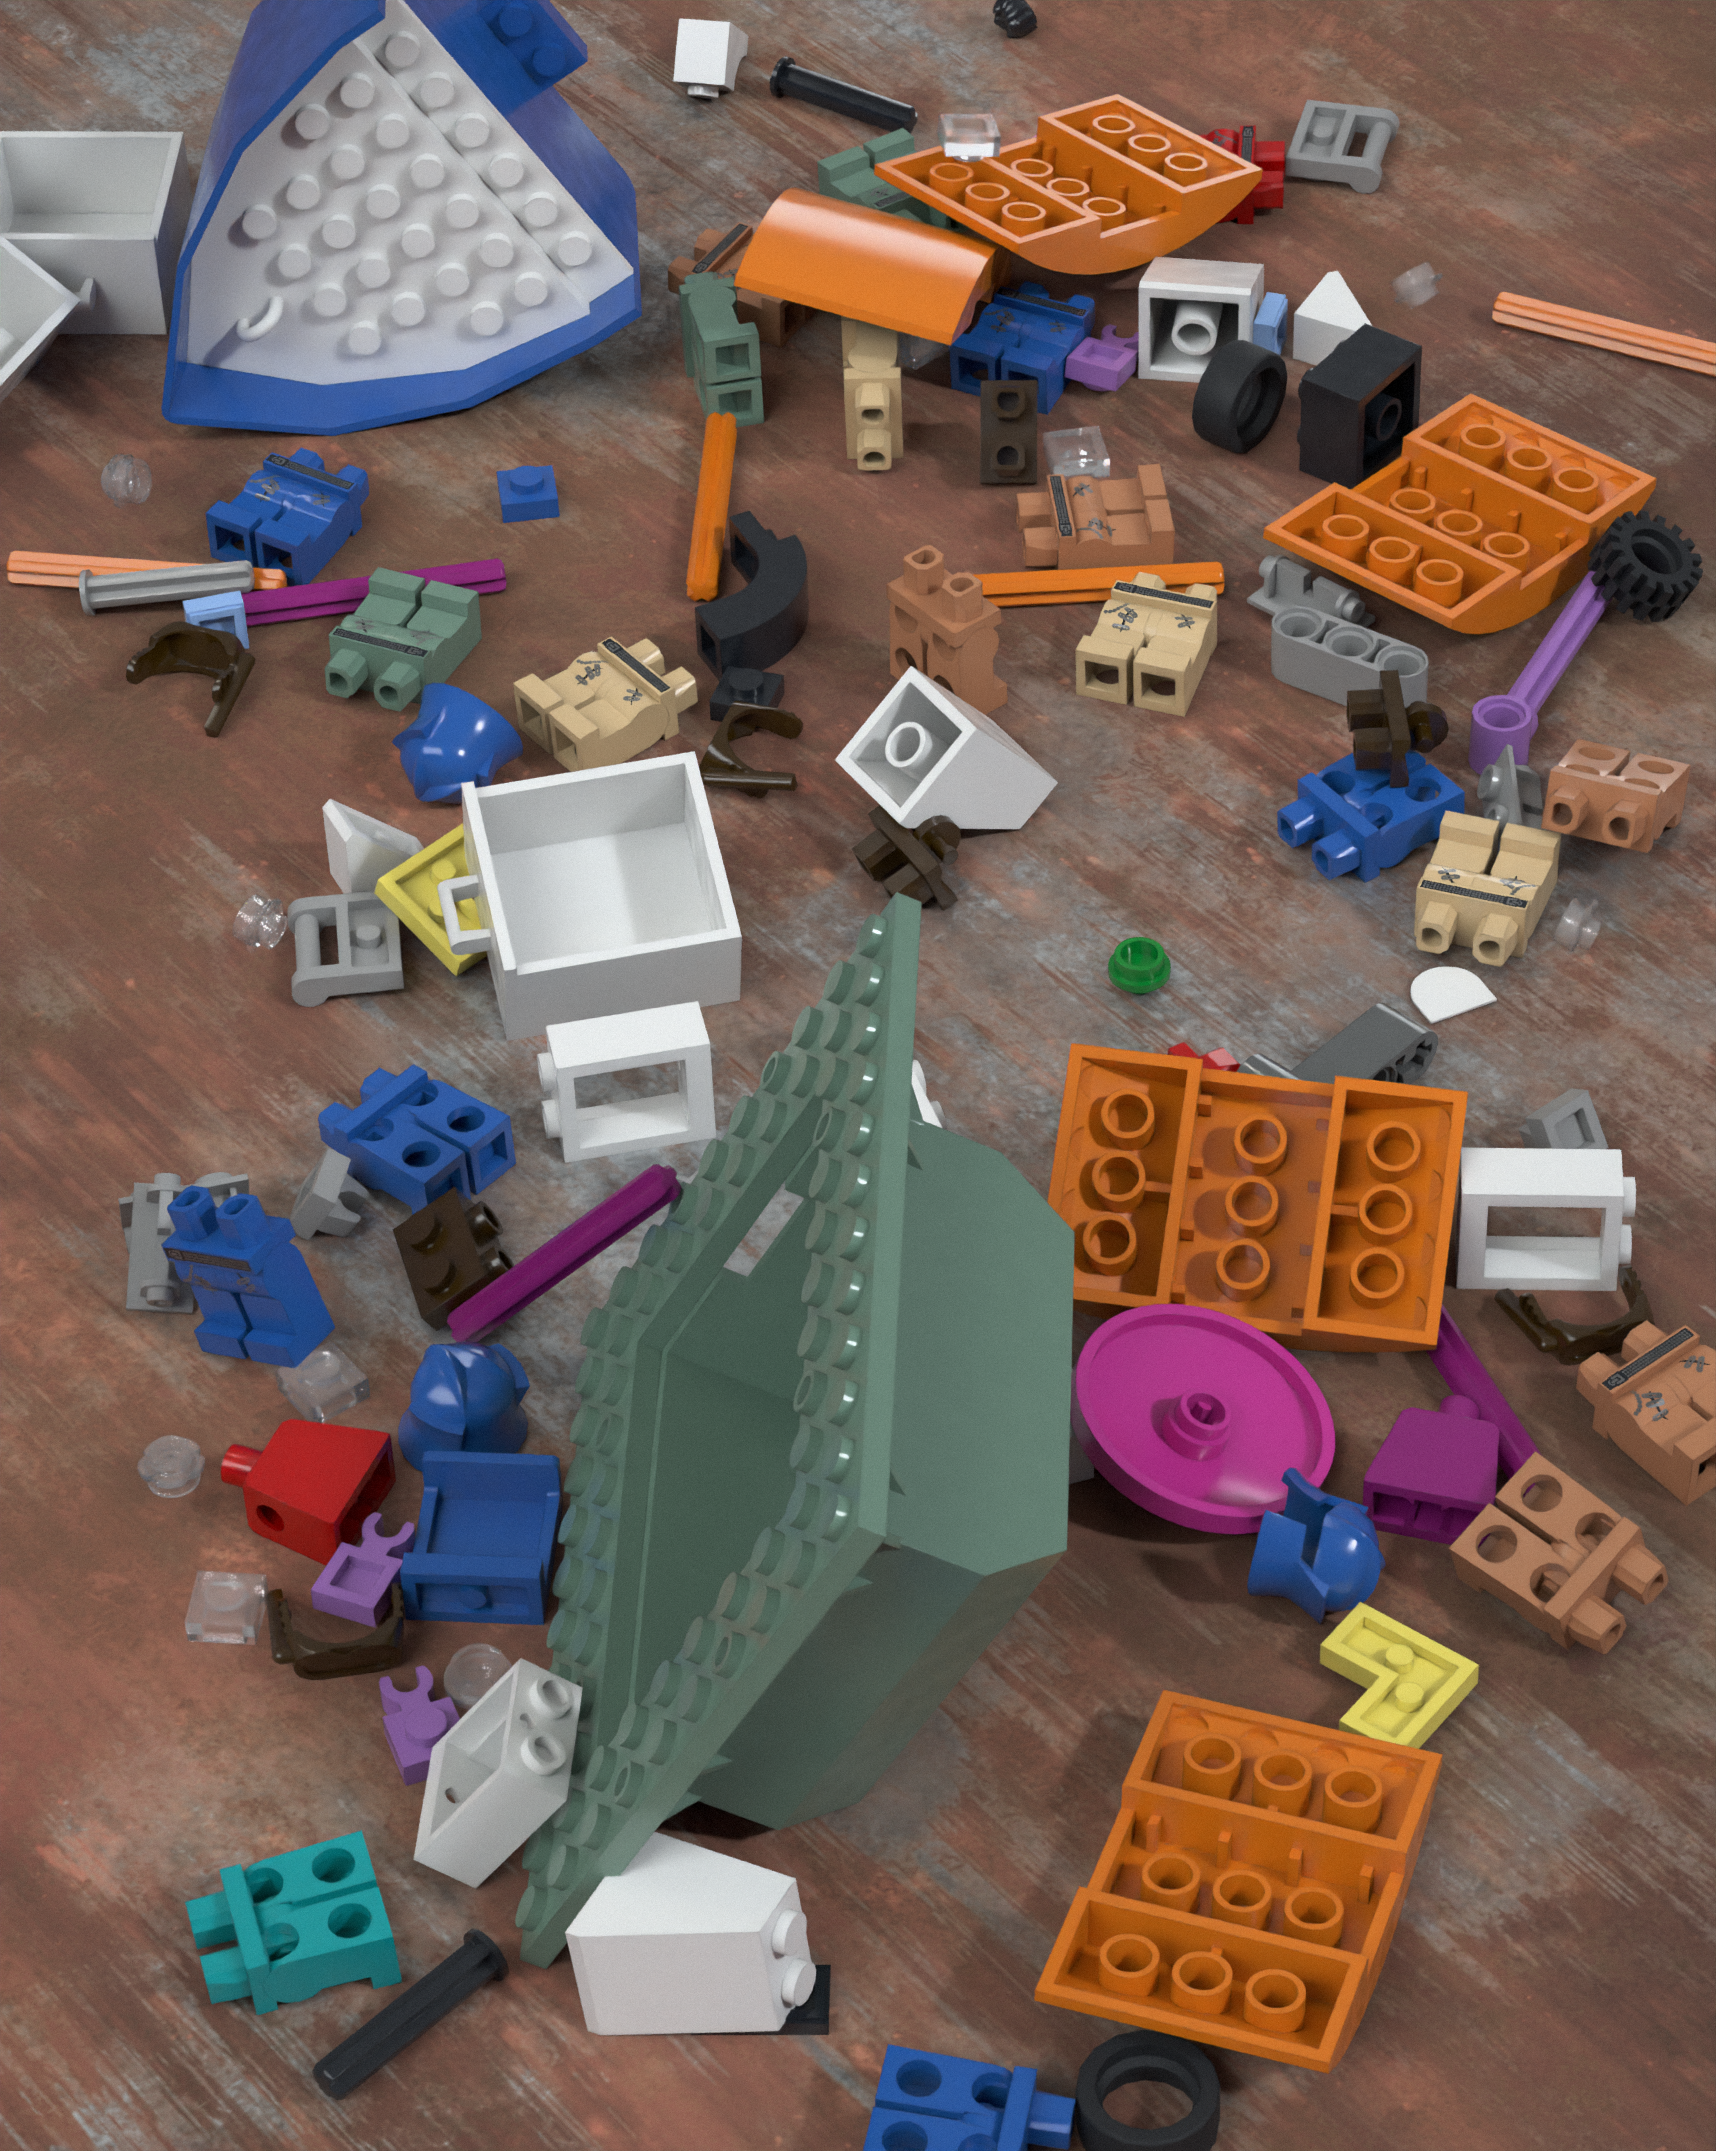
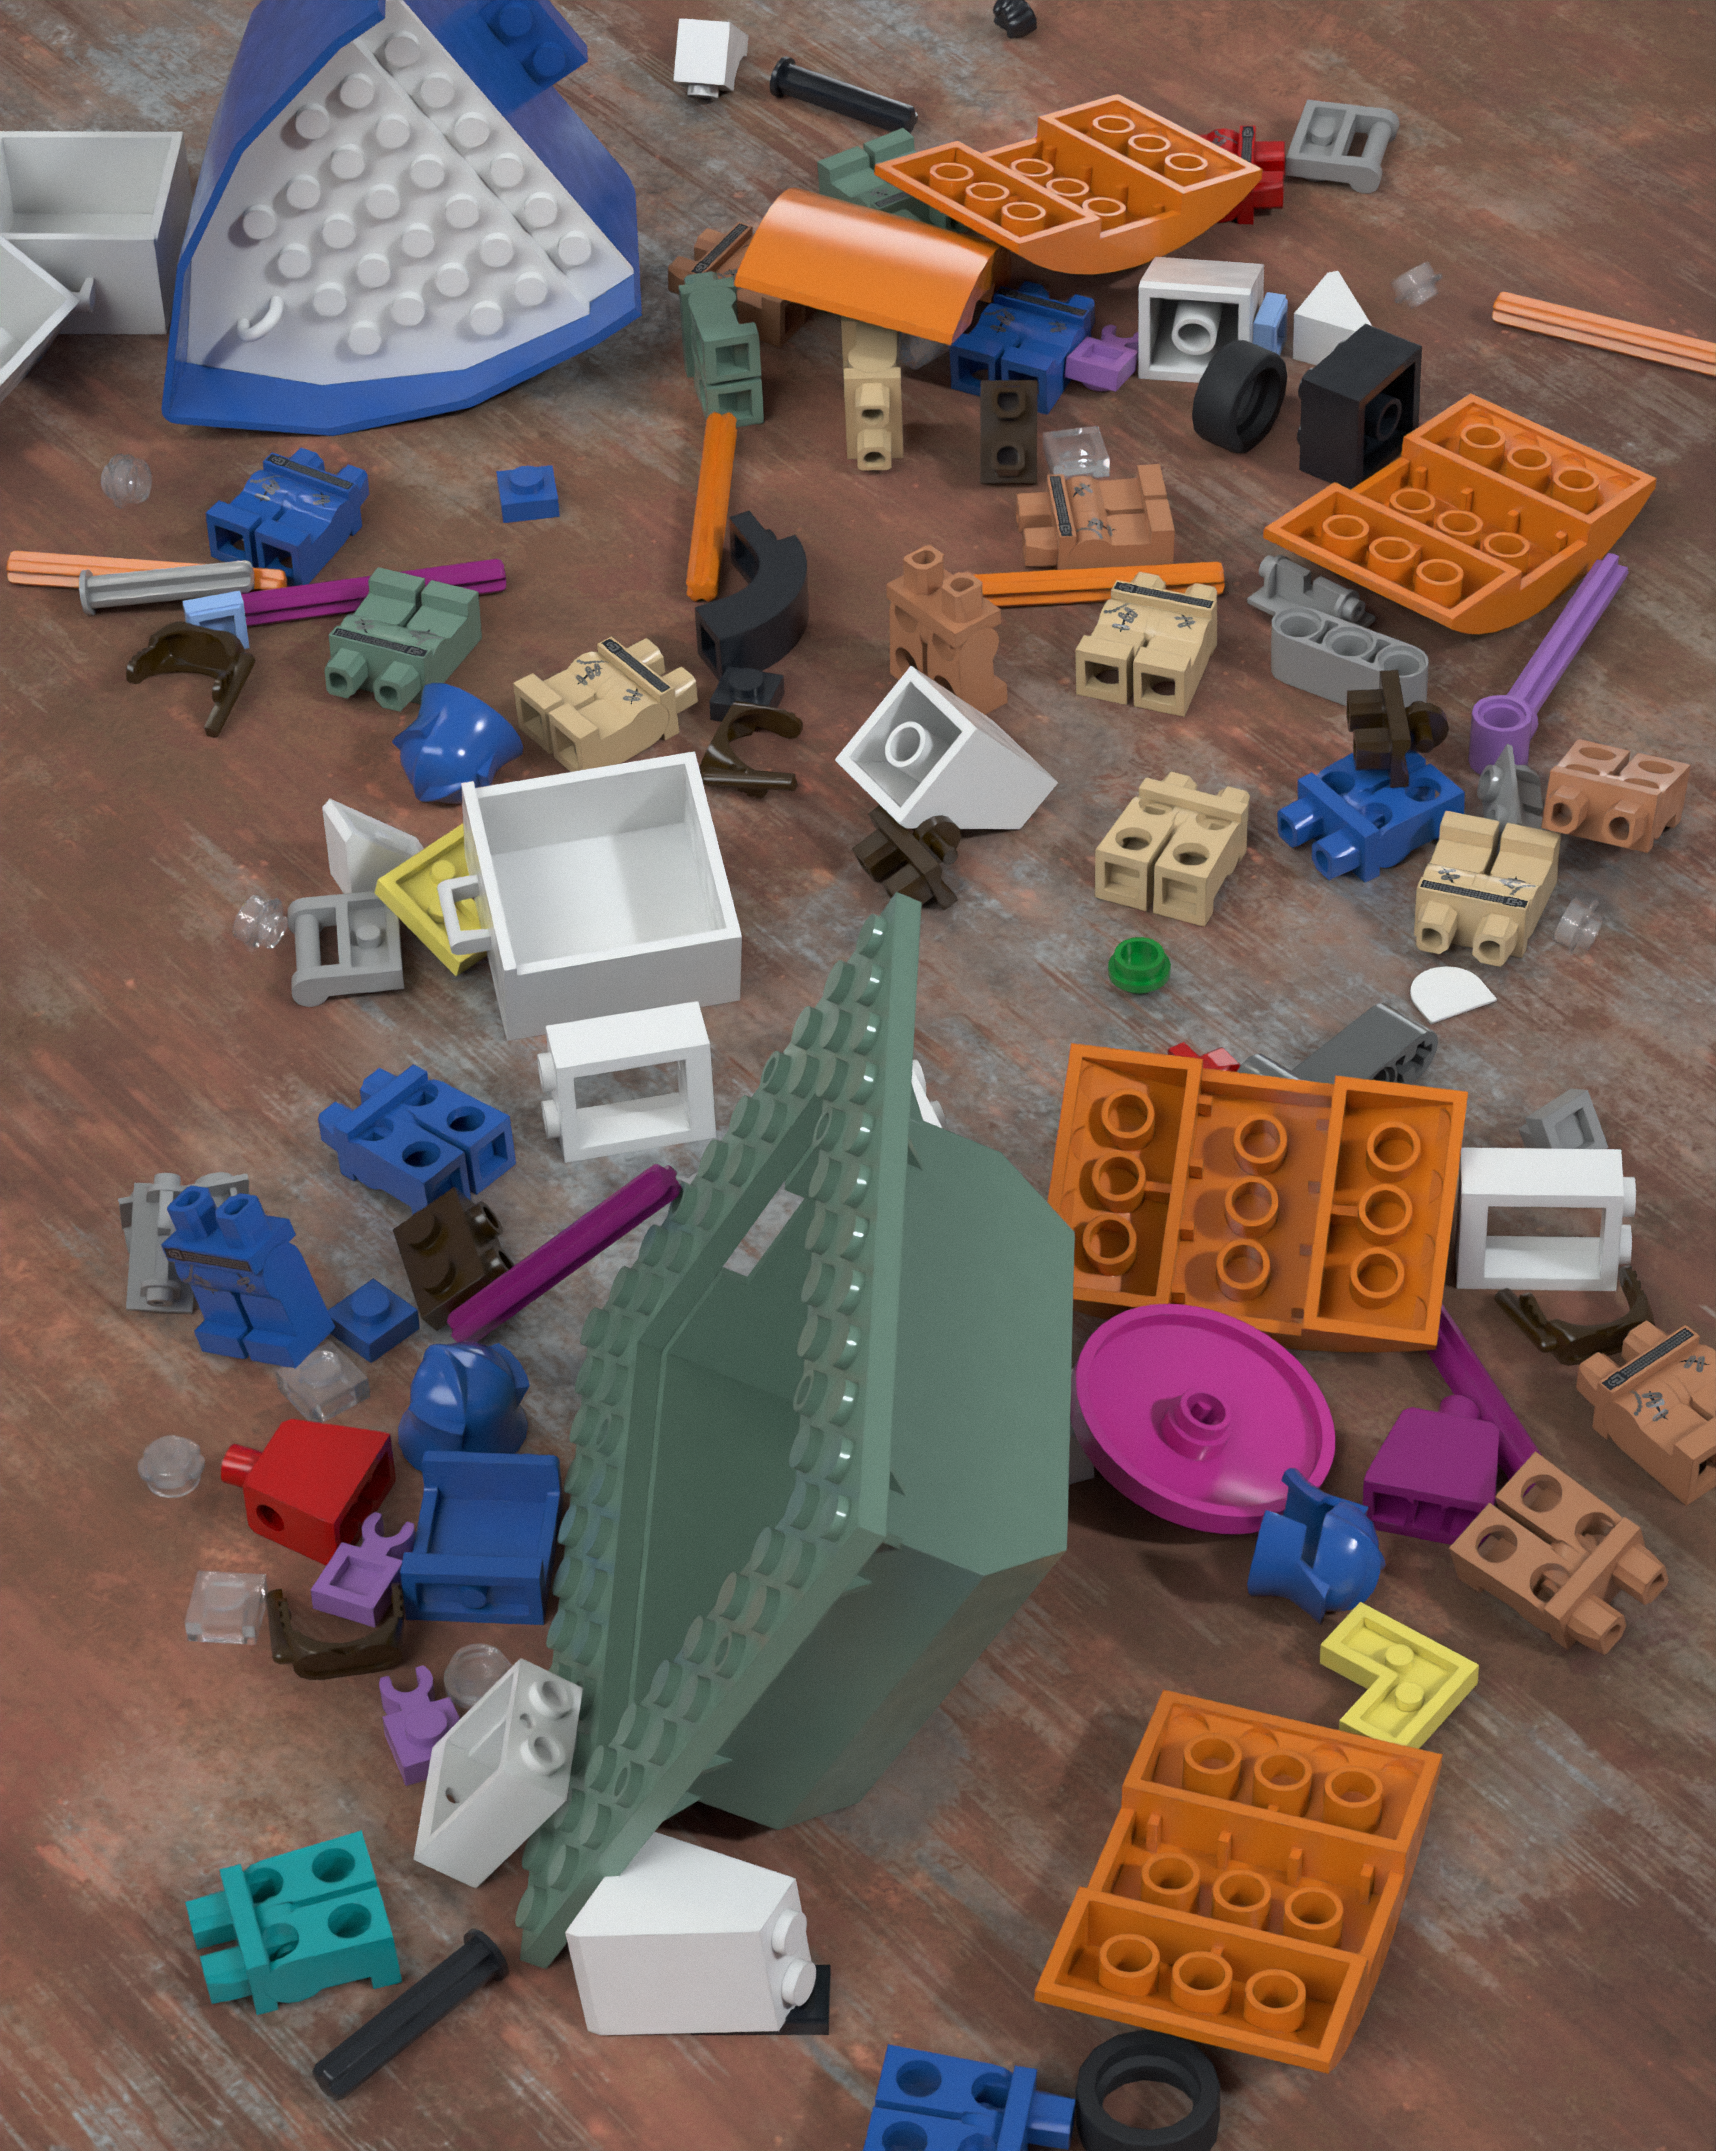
light grey tile [289,1148,369,1241] -> none
clear plate [937,114,1001,162] -> none
black tyre [1588,510,1703,622] -> none
none -> blue plate [328,1278,420,1363]
none -> tan hips [1095,772,1250,927]

